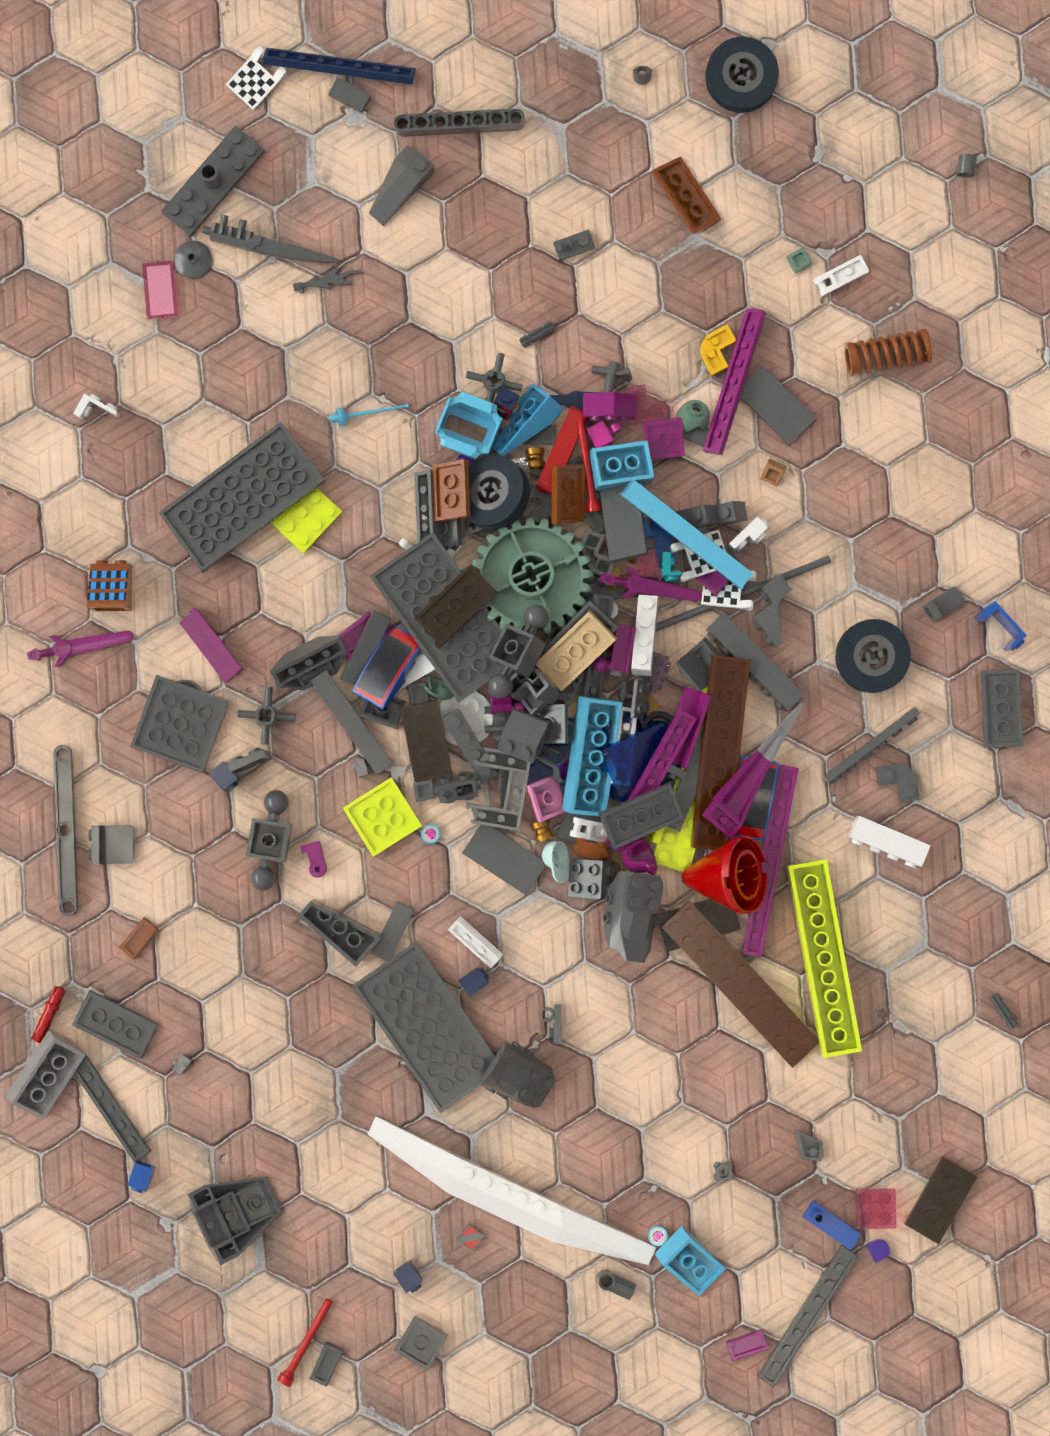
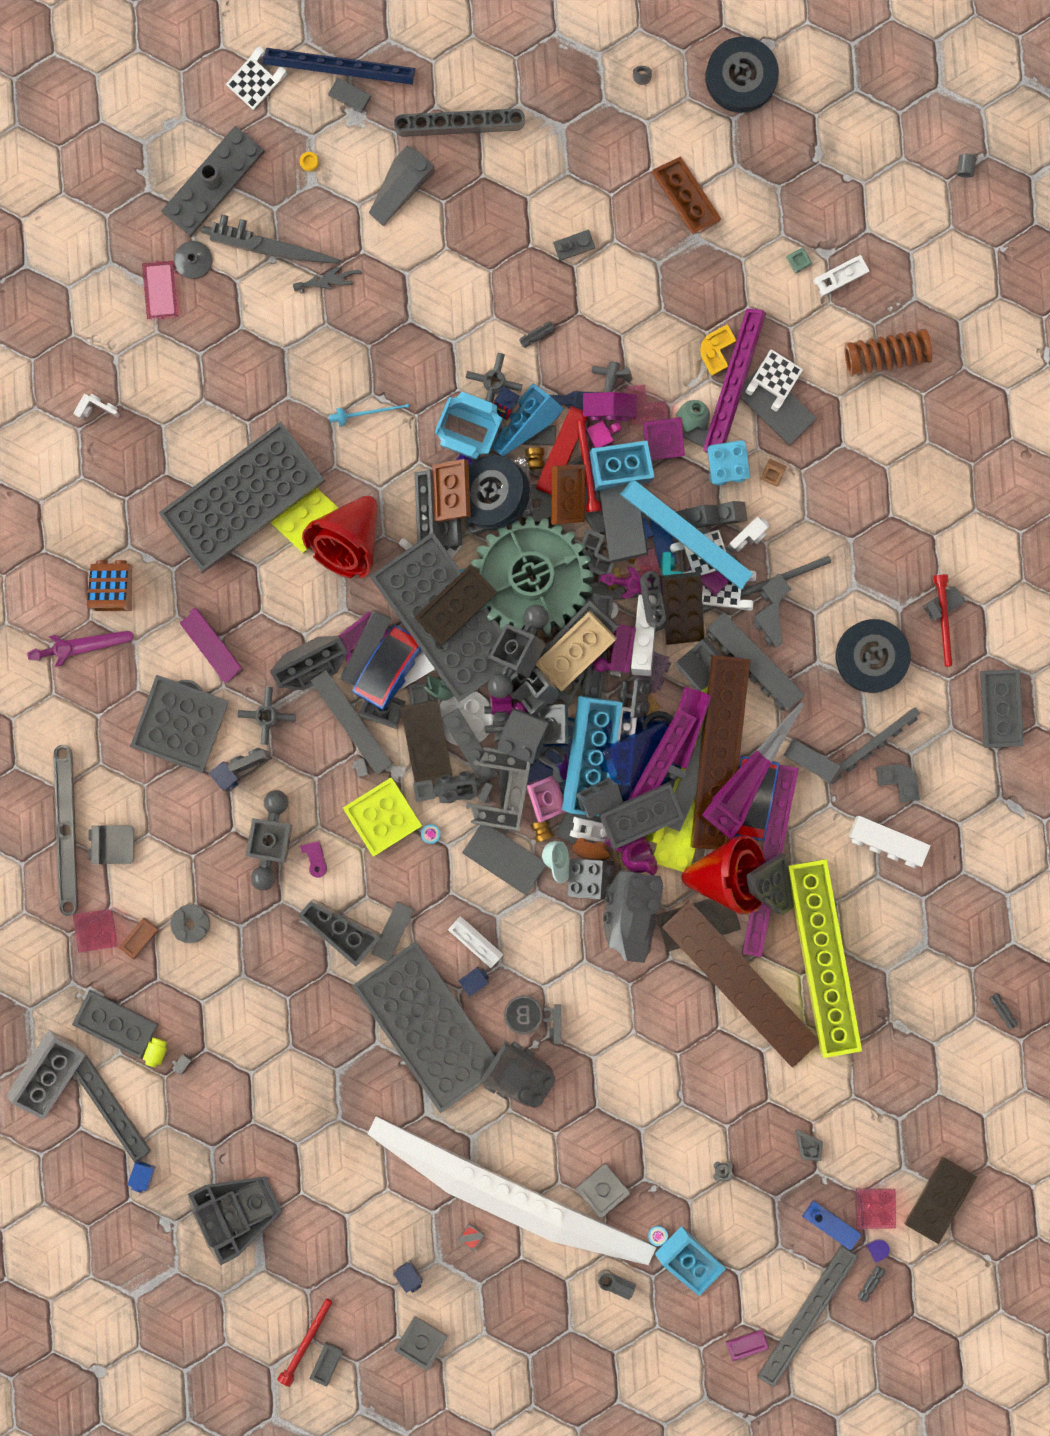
red pin [31,985,66,1043] -> none
blue panel [974,601,1027,651] -> none
none -> clear pink plate [73,908,118,953]
none -> neon yellow brick [143,1037,167,1068]
none -> dark grey plate [171,905,210,943]
none -> yellow tile [300,152,319,172]
none -> red cone [302,496,378,579]
none -> dark grey tile [478,783,493,803]
none -> black tile [504,995,543,1034]
none -> dark grey hinge [576,778,623,819]
none -> plate [576,1163,630,1218]
none -> dark grey beam [640,571,666,628]
none -> dark brown plate [662,572,704,645]
none -> medium azure bracket [707,440,750,485]
none -> white flag [745,350,803,412]
none -> dark grey plate [747,853,794,915]
none -> dark grey tile [783,739,842,784]
none -> dark grey axle [858,1266,885,1303]
none -> red piece [933,574,952,667]

